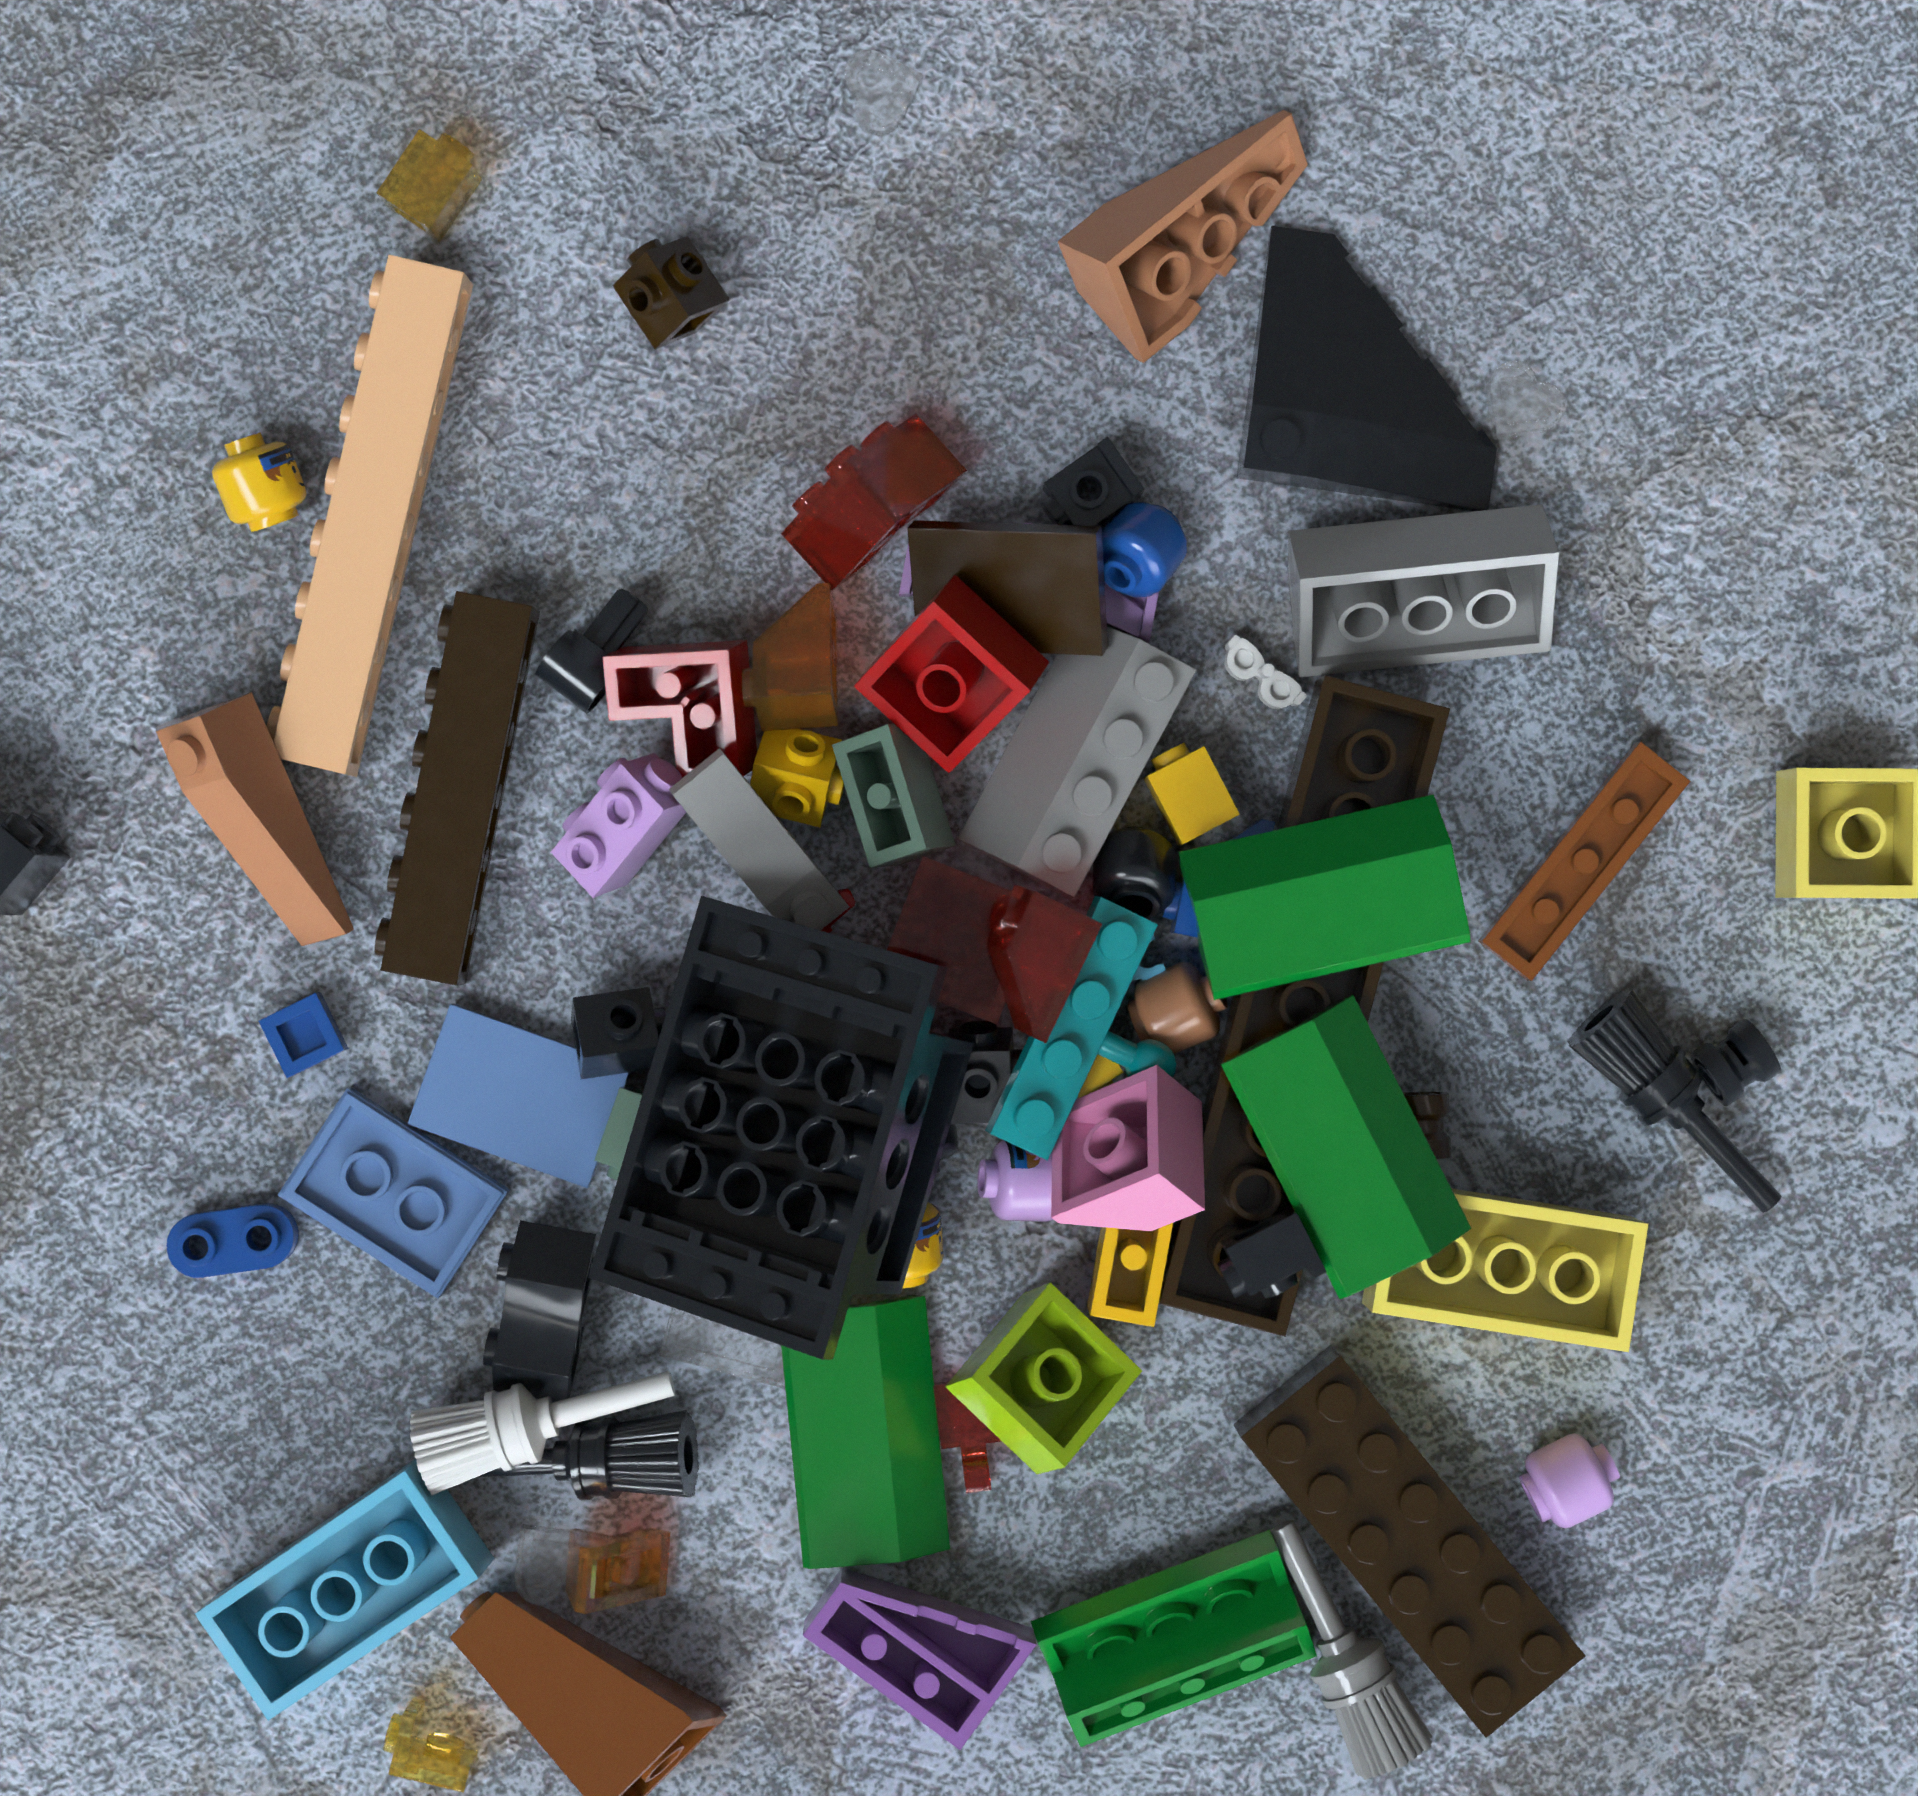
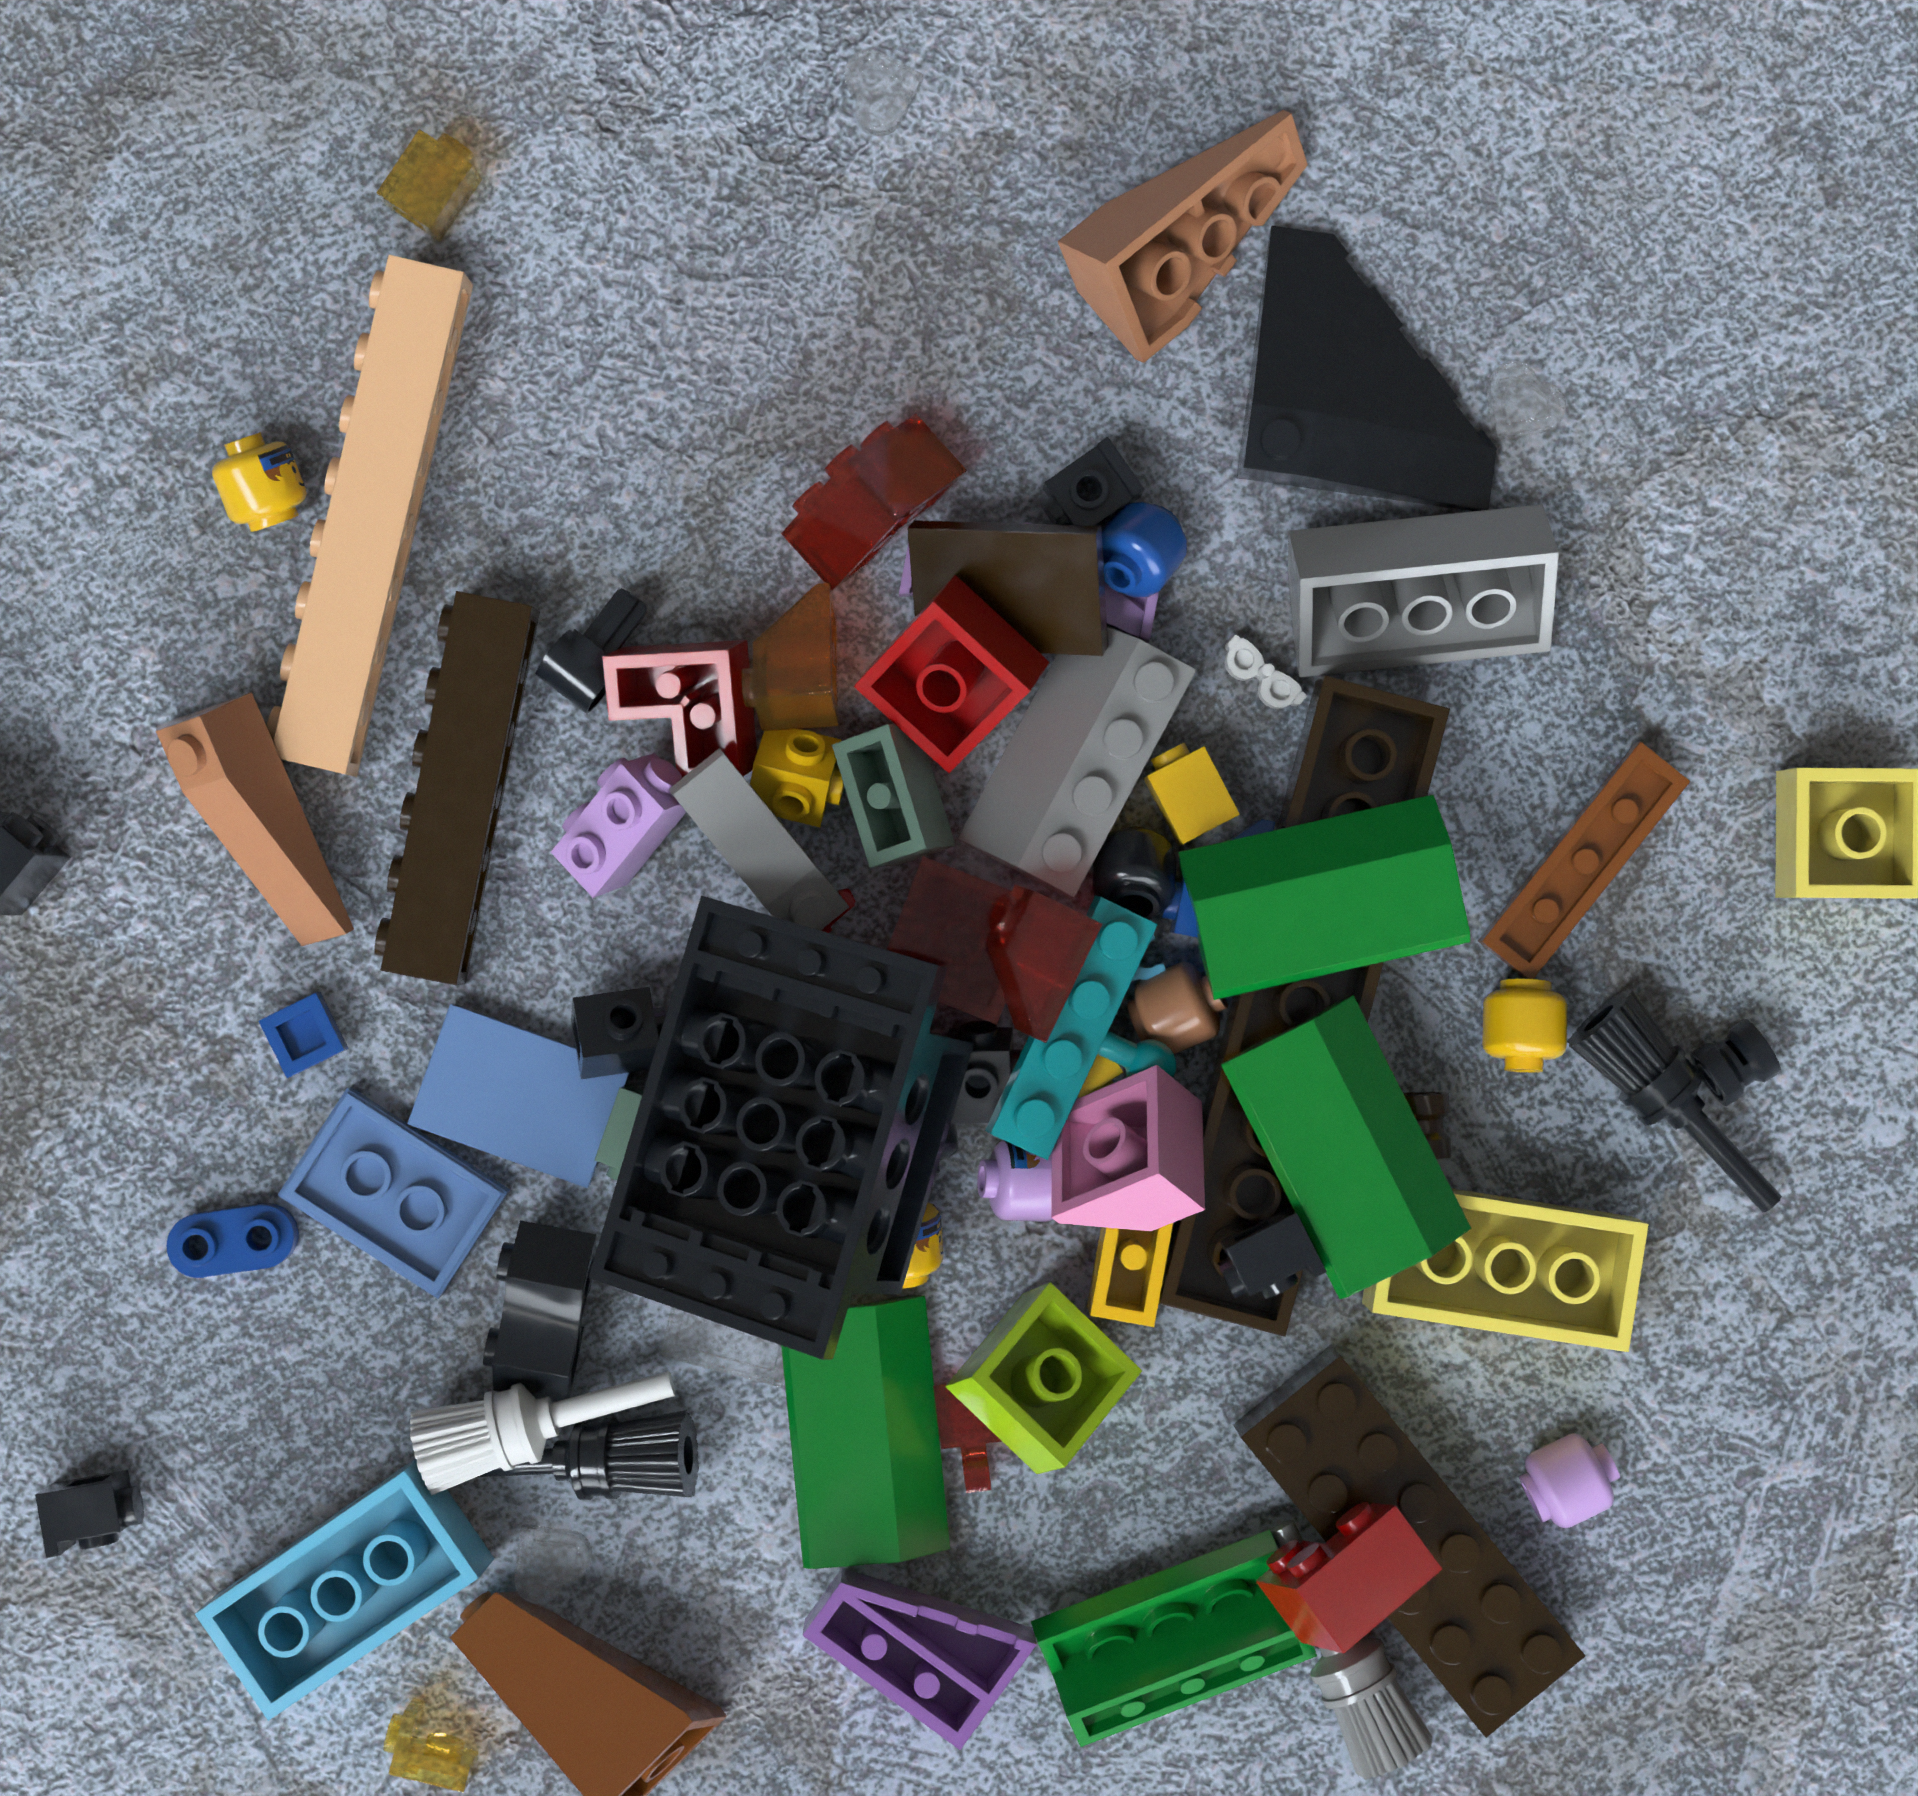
clear orange slope [566,1528,671,1614] -> none
dark brown brick [612,236,730,350] -> none
none -> black brick [35,1470,144,1558]
none -> red brick [1256,1502,1442,1654]
none -> yellow head [1482,979,1568,1073]

